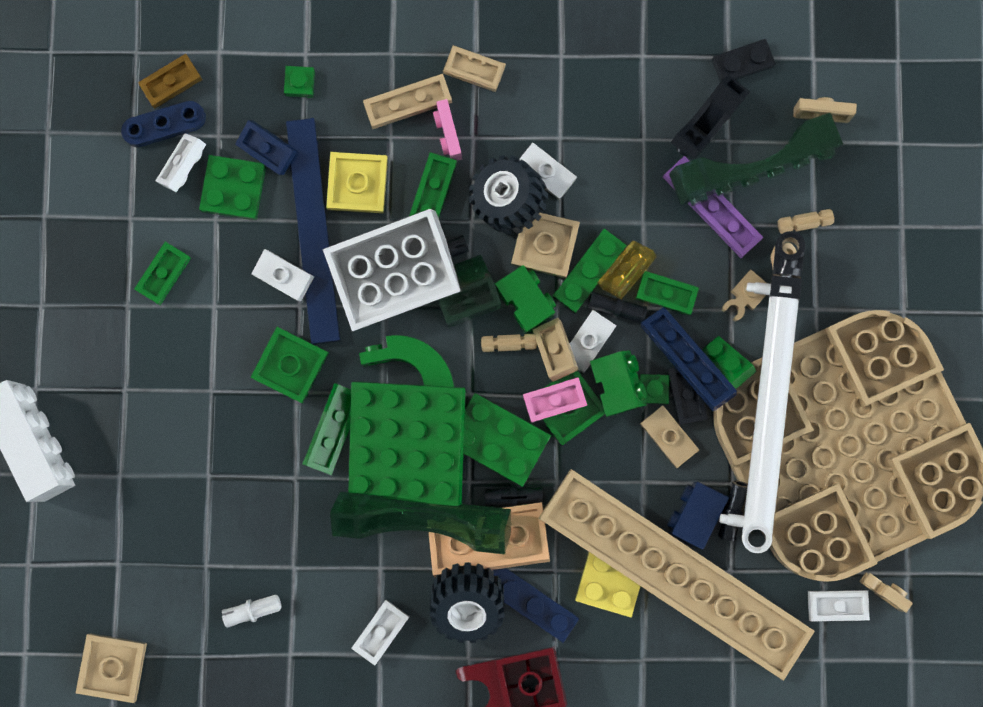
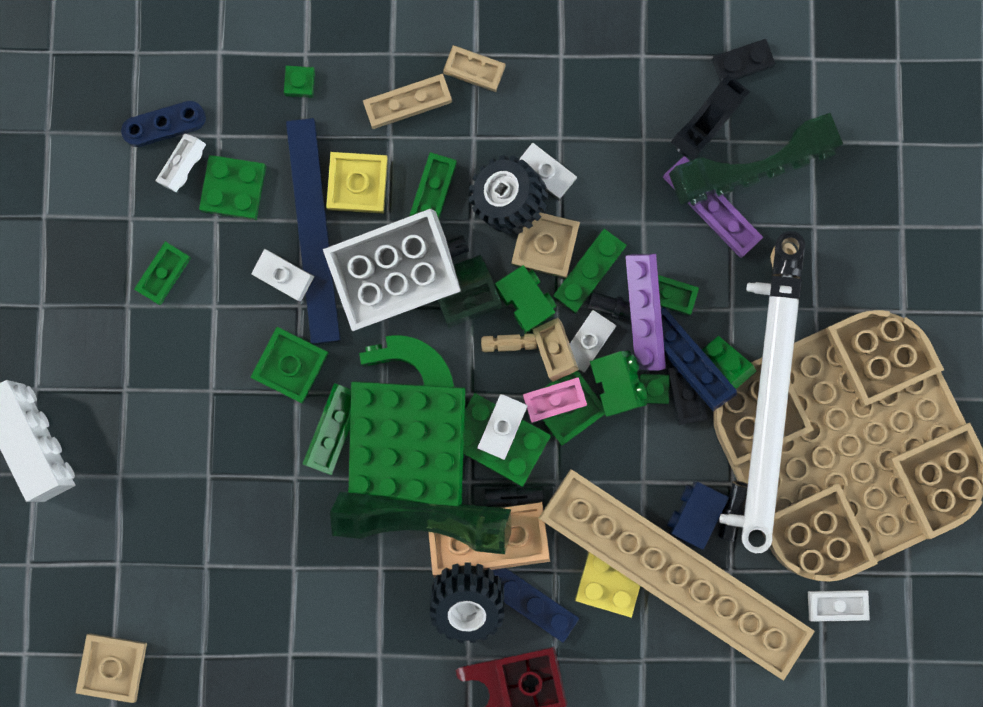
pearl gold plate [138,54,203,109] -> none
white axle [222,595,282,628] -> none
dark blue plate [235,120,297,175] -> none
white plate [351,599,410,665] -> none
bright pink plate [433,99,462,161] -> none
clear yellow plate [597,240,657,299] -> none
tan plate [640,405,699,468] -> none
tan plate [721,270,766,322] -> none
tan axle [778,209,834,234] -> none
tan plate [793,97,857,123] -> none
tan plate [859,572,913,613] -> none
none -> white plate [477,394,528,460]
none -> medium lavender plate [626,254,666,371]

